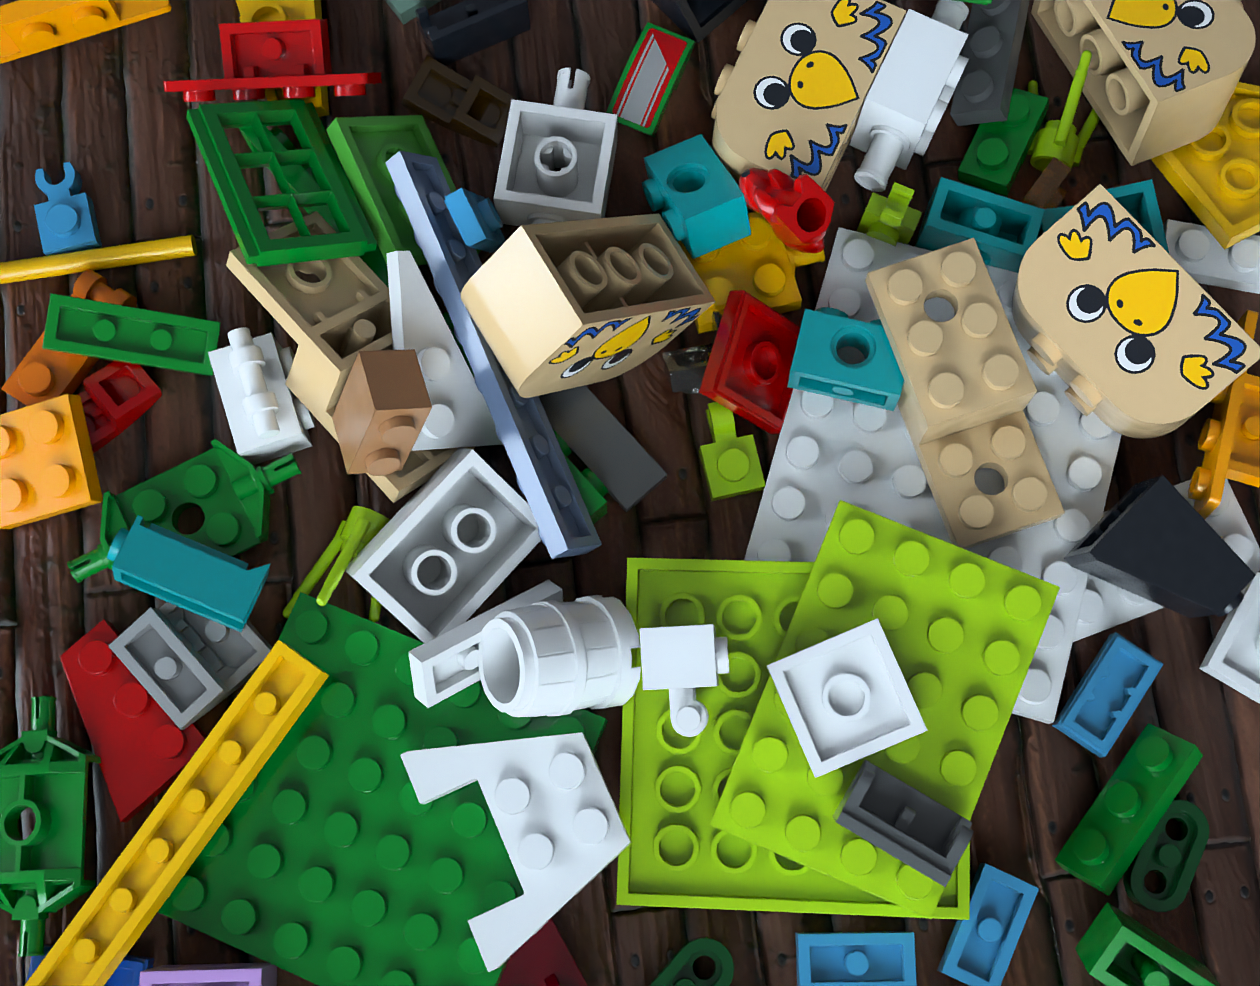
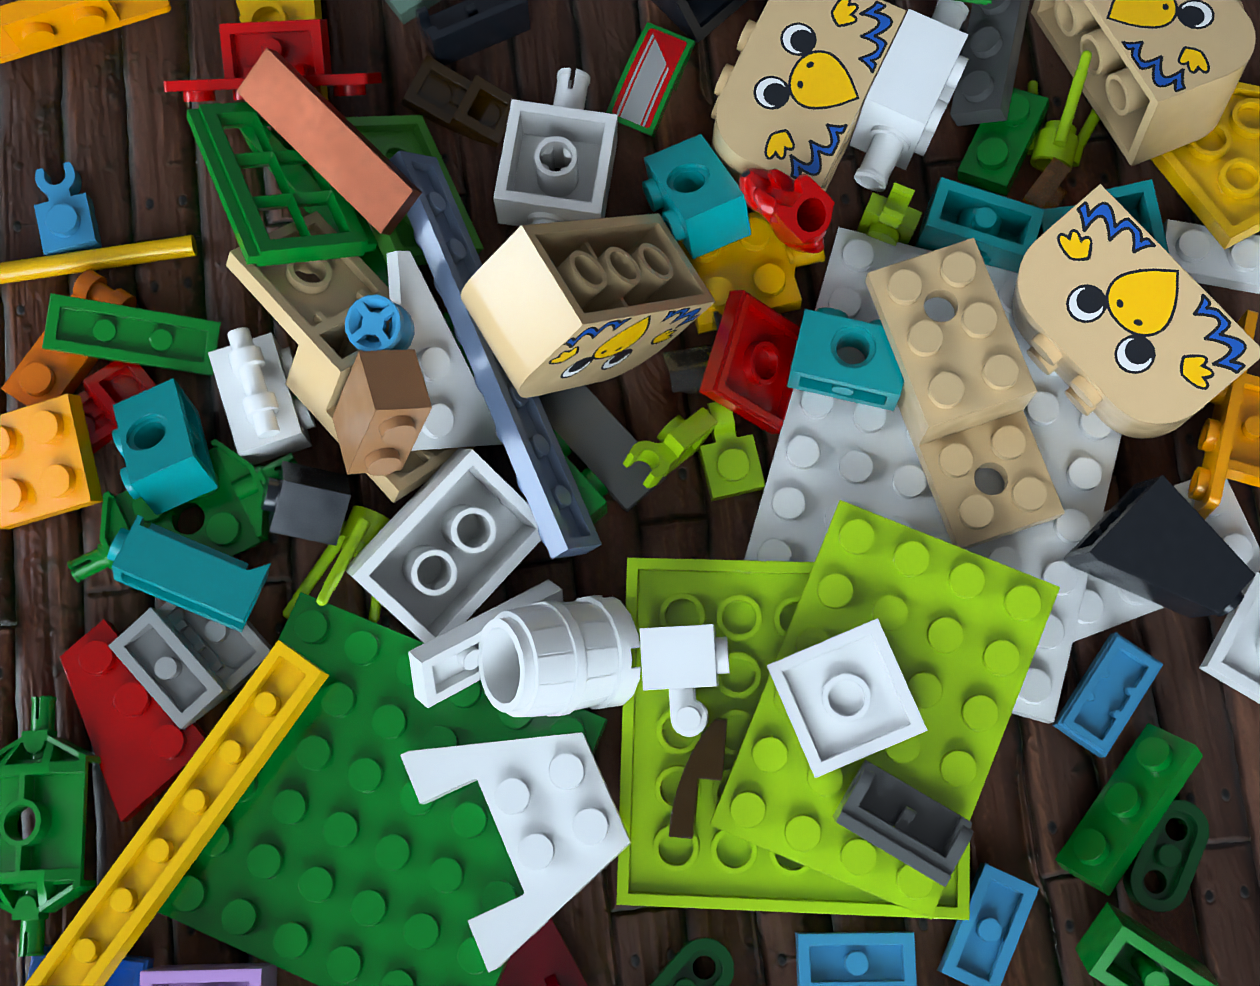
dark azure plate [444,188,506,253] -> none
none -> teal brick [112,378,218,515]
none -> tile [236,48,422,235]
none -> black brick [261,460,351,546]
none -> dark azure wheel [345,294,415,351]
none -> lime plate [622,407,718,489]
none -> dark brown slope [669,718,728,839]

